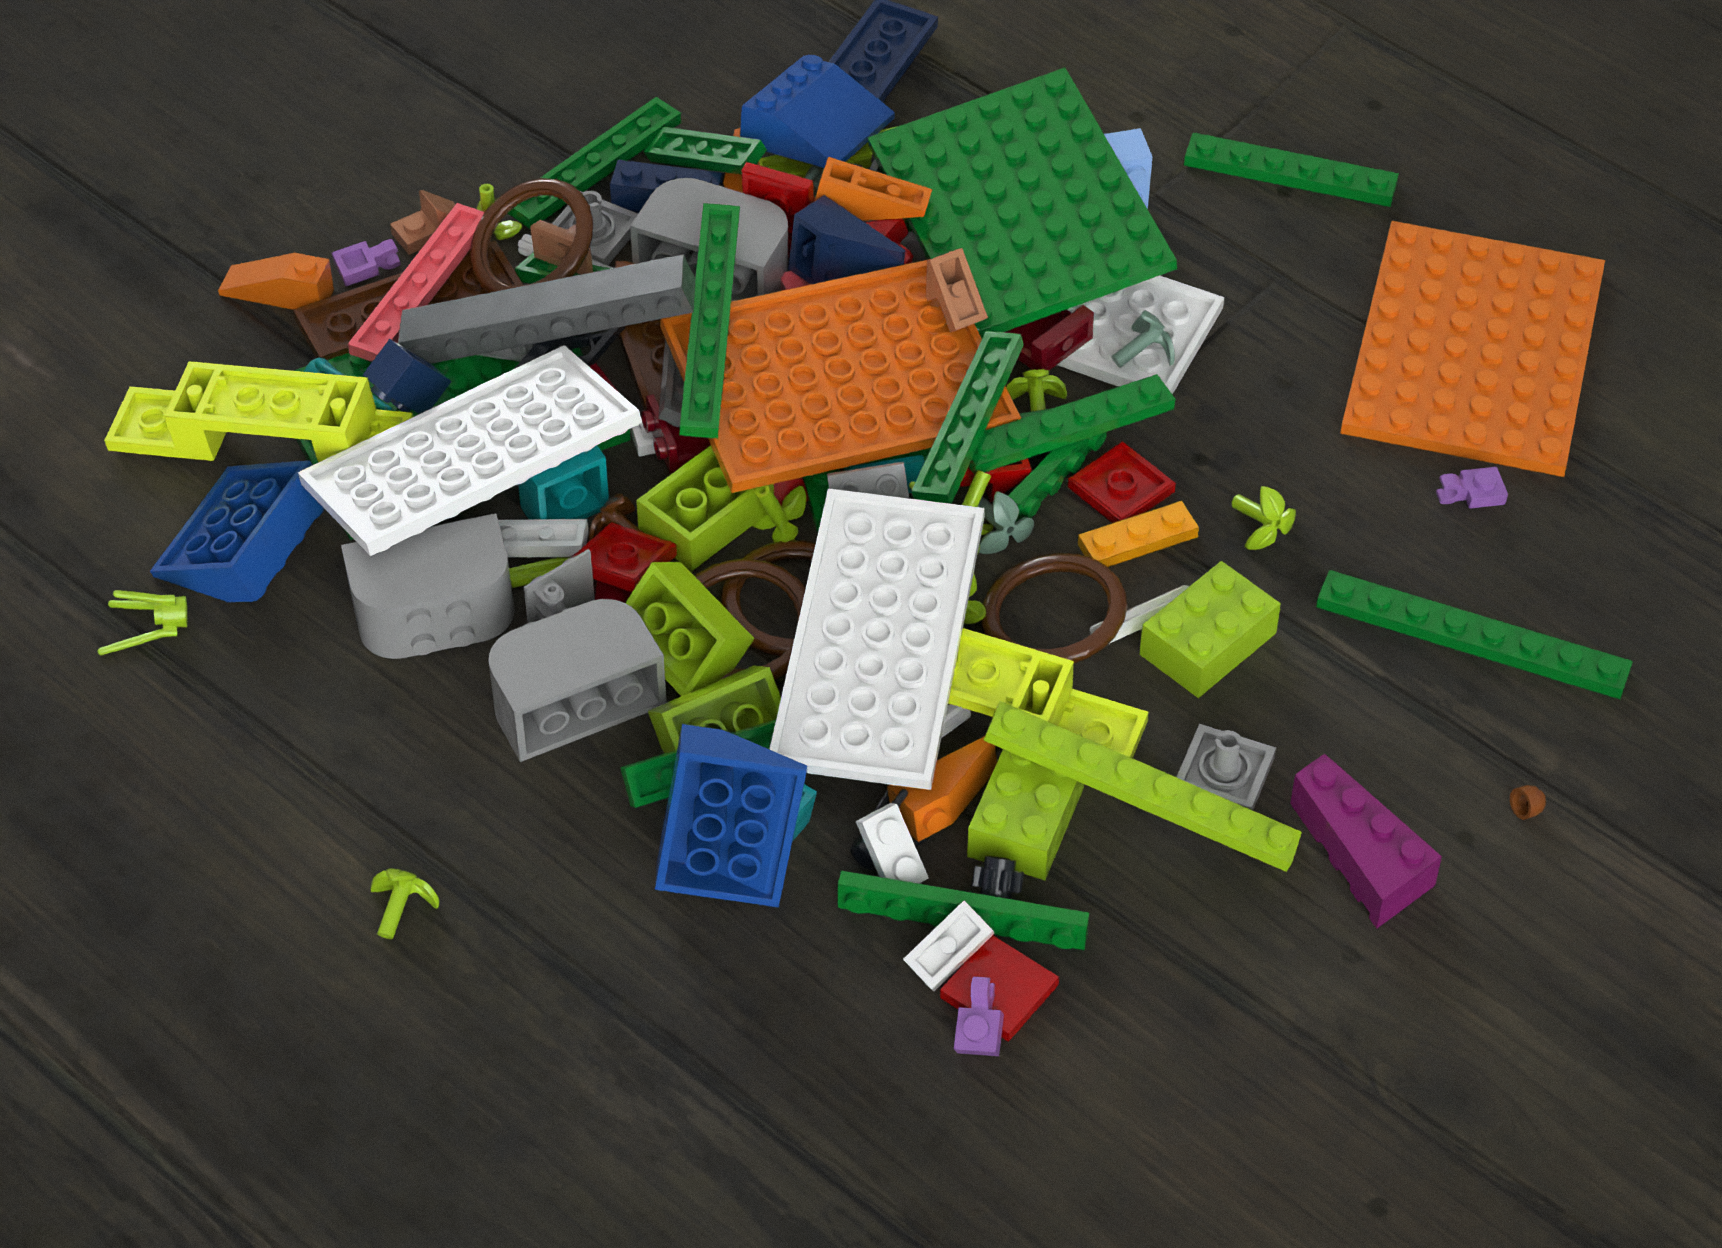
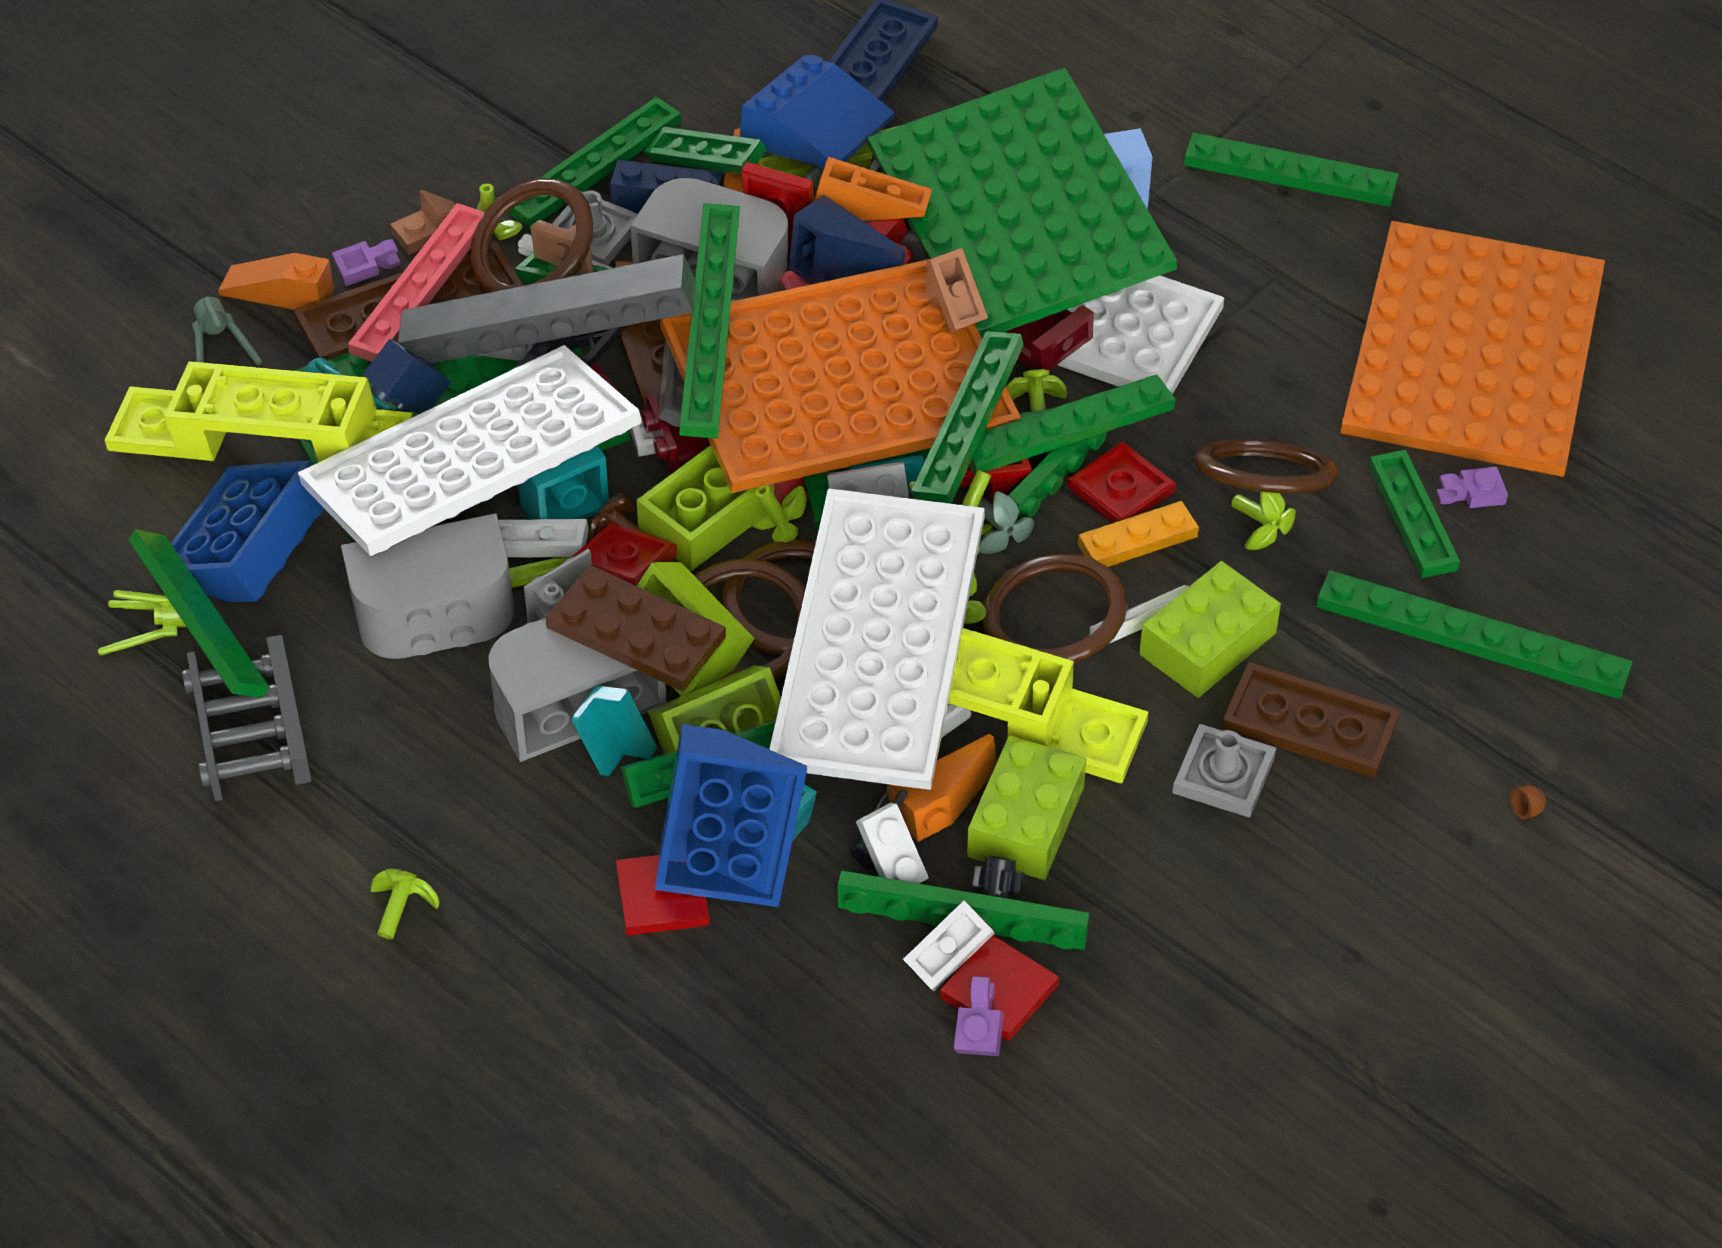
lime plate [984,701,1302,872] -> none
sand green plant [1111,310,1175,368] -> none
magenta wedge [1290,754,1442,929] -> none
none -> green tile [128,529,270,698]
none -> dark grey fence [182,635,312,801]
none -> sand green plant [192,296,262,366]
none -> reddish brown plate [546,565,726,692]
none -> teal panel [572,685,658,776]
none -> red tile [616,855,709,936]
none -> reddish brown wedge [1194,439,1339,494]
none -> reddish brown plate [1222,662,1401,779]
none -> green plate [1368,450,1460,578]

